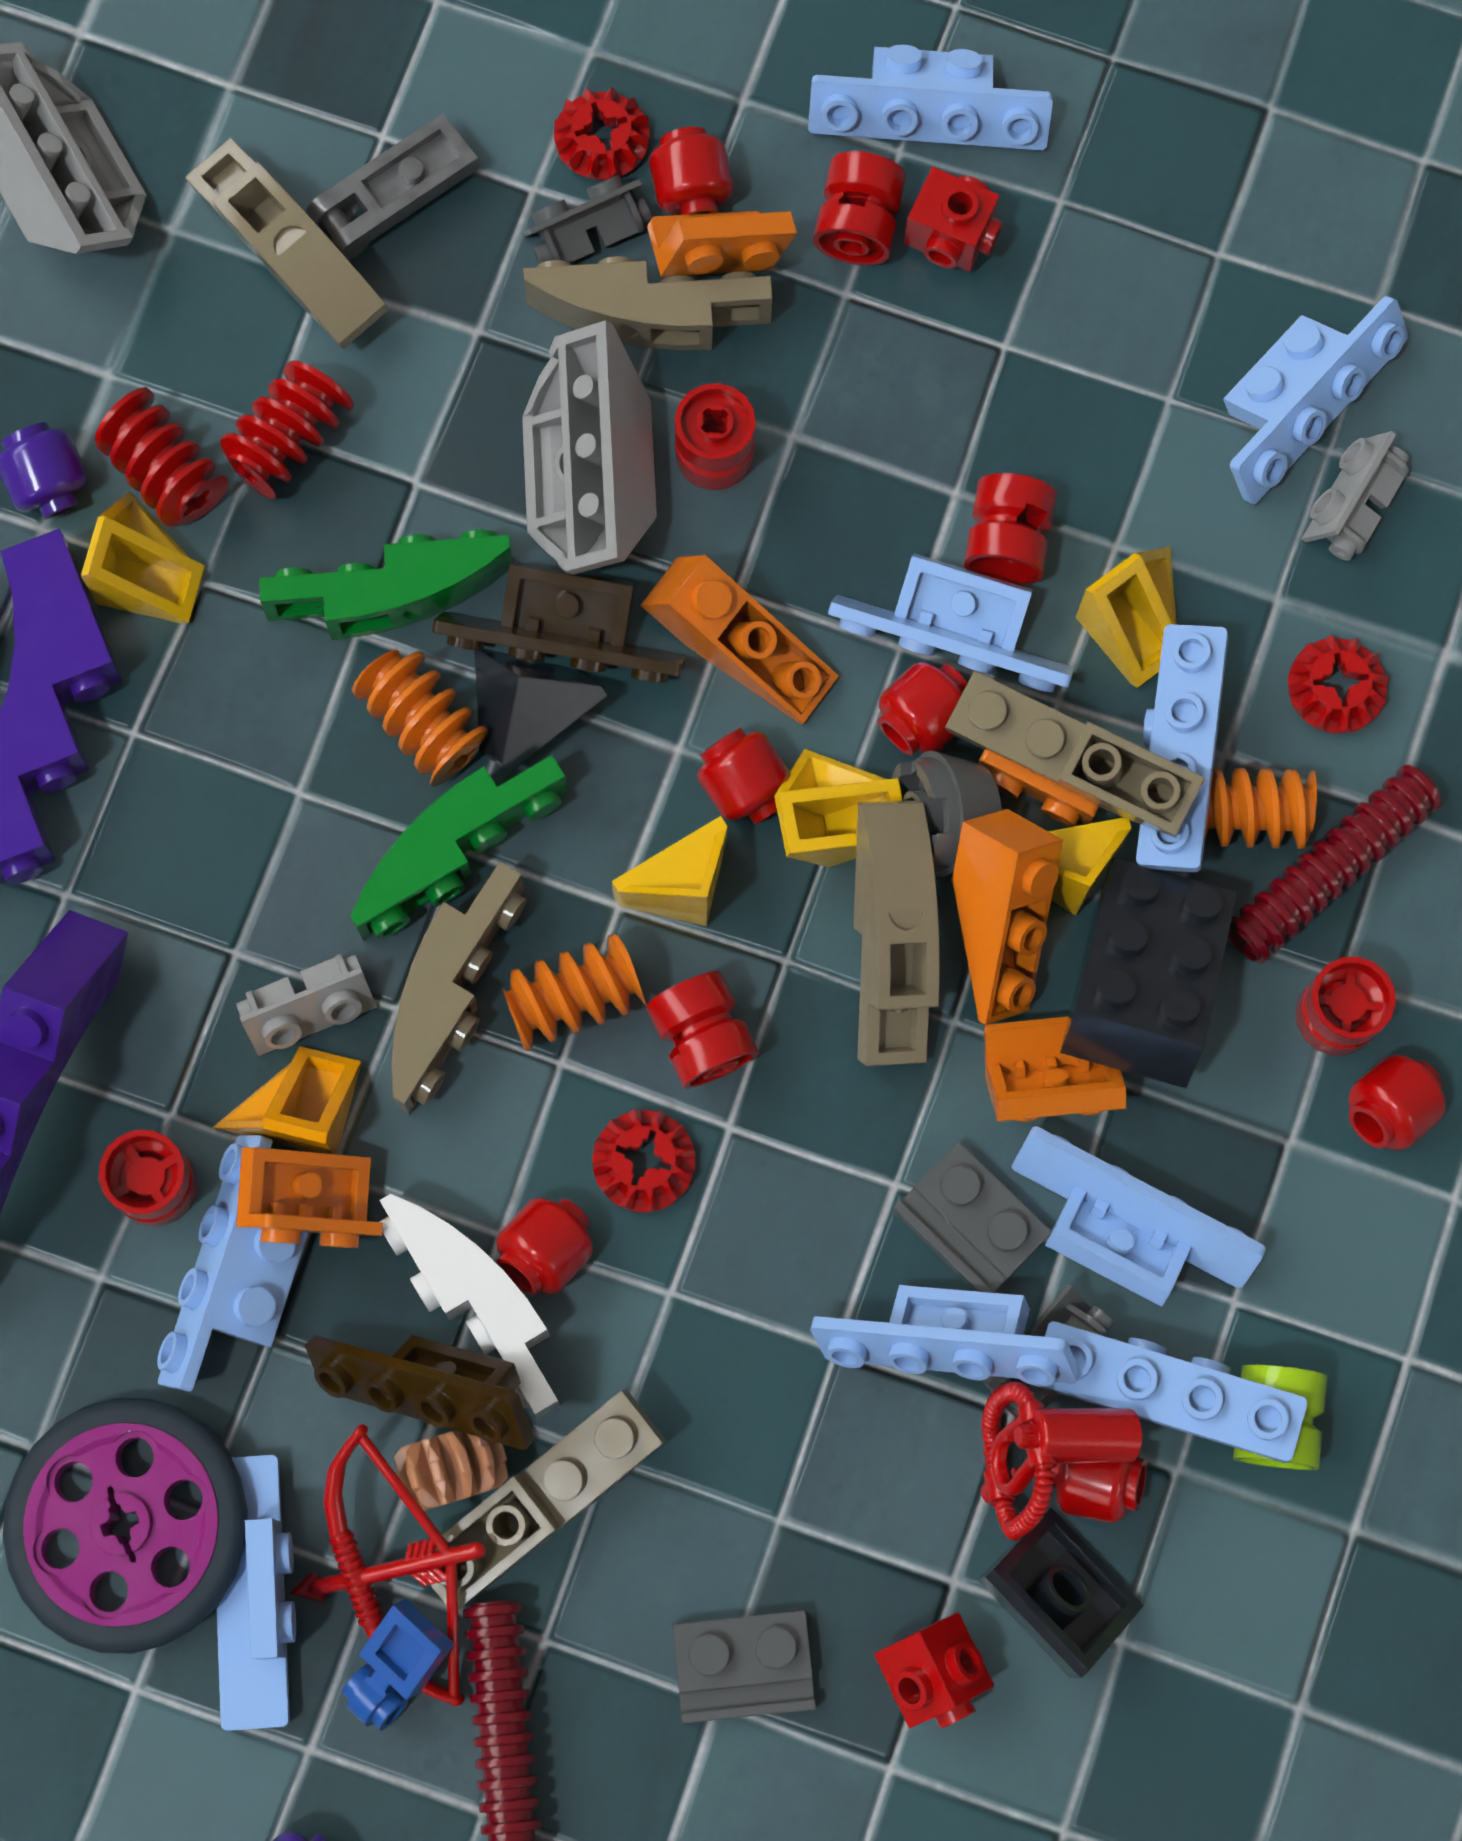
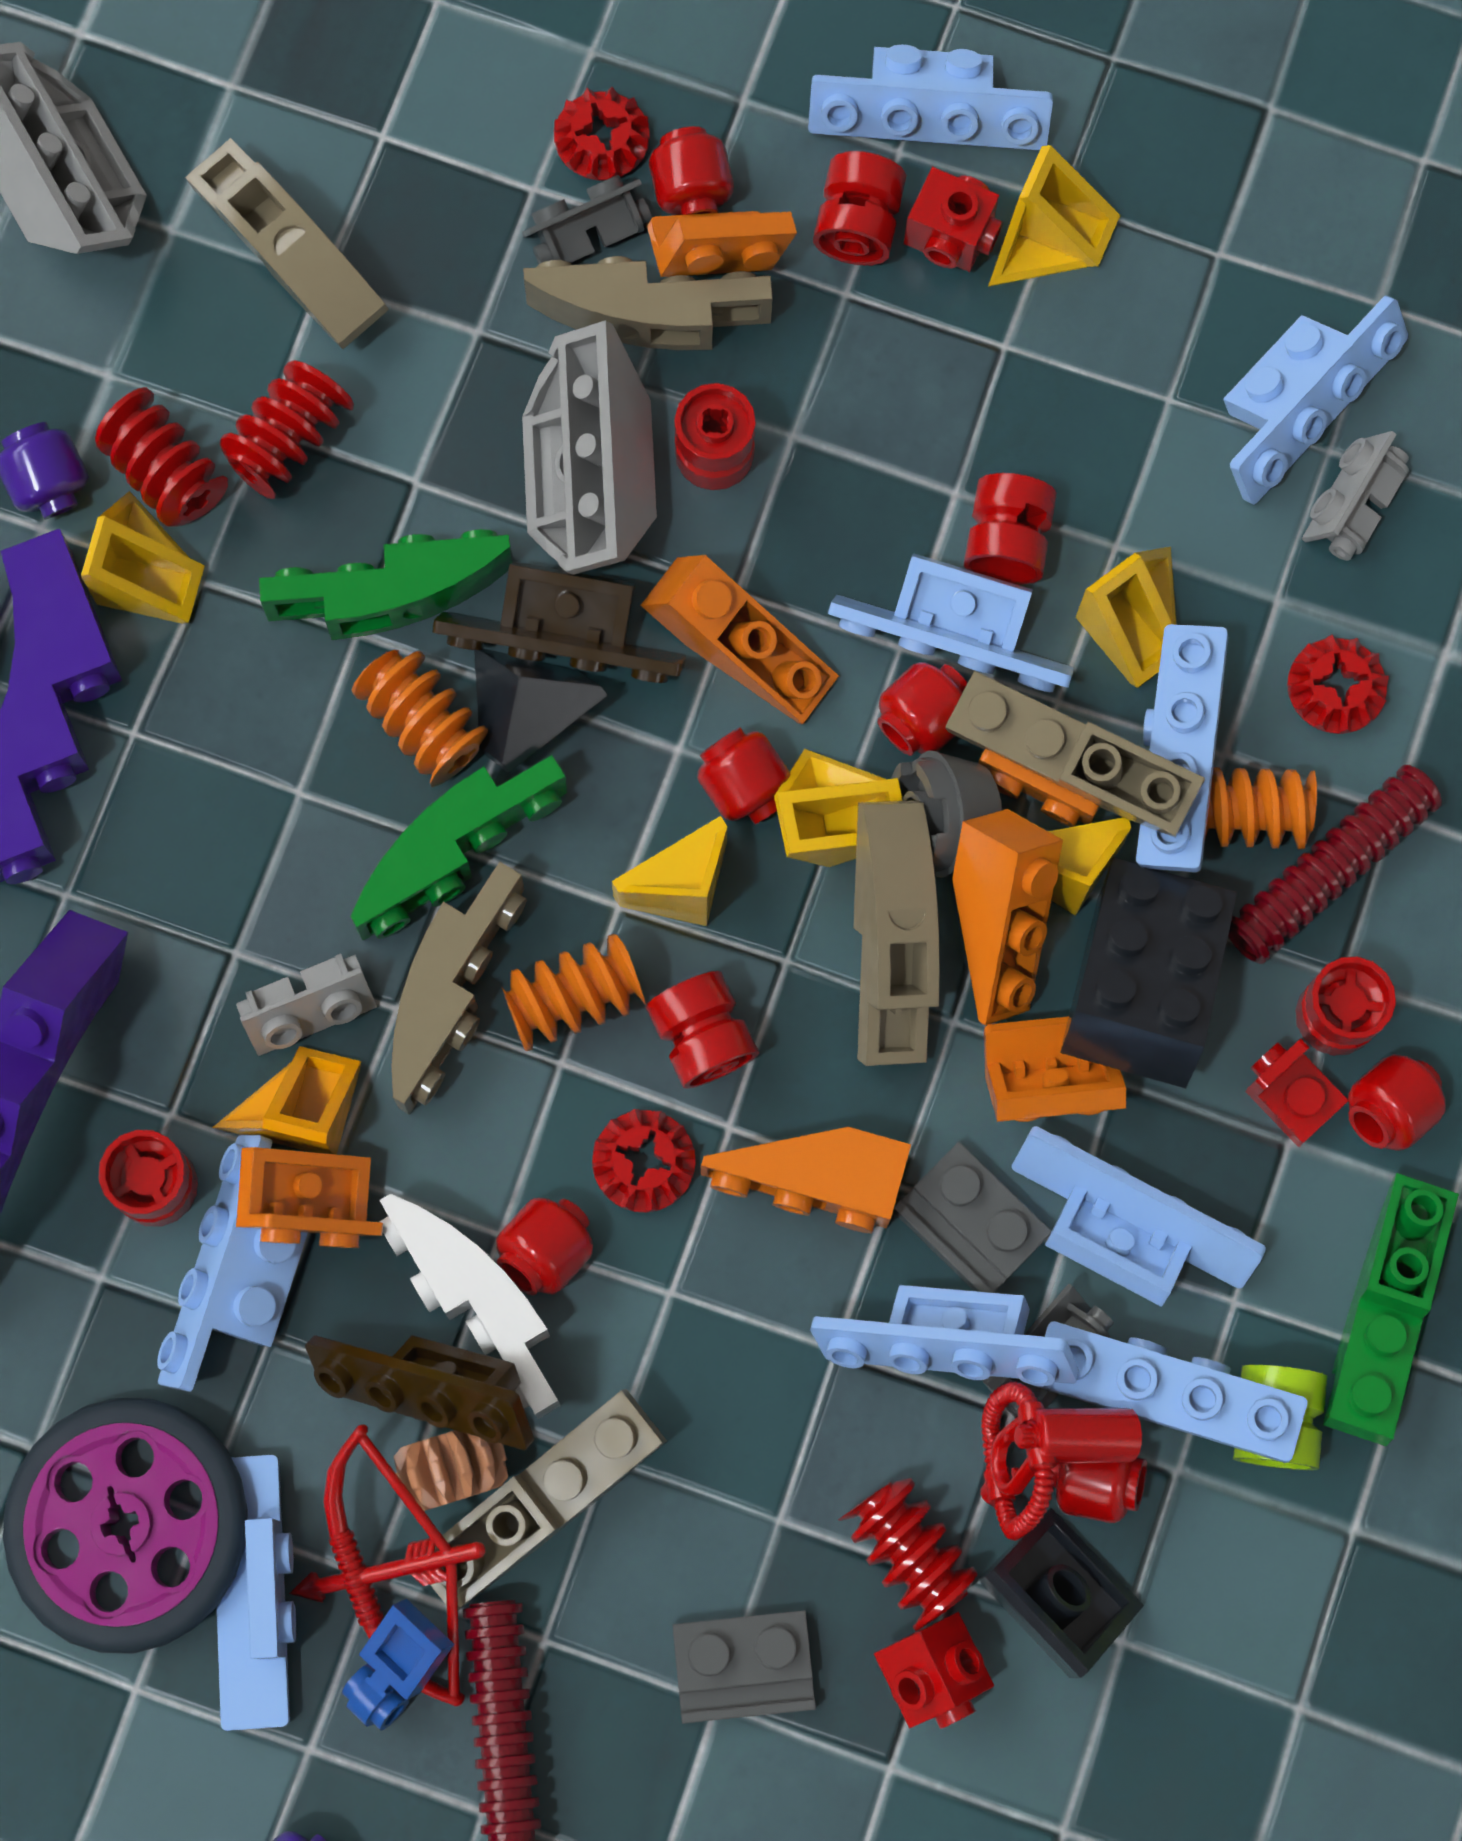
flat silver plate [306,113,480,260] -> none
none -> orange slope [701,1127,911,1234]
none -> red piece [838,1477,978,1631]
none -> yellow slope [988,145,1120,287]
none -> red bracket [1245,1038,1348,1147]
none -> green slope [1323,1173,1459,1447]

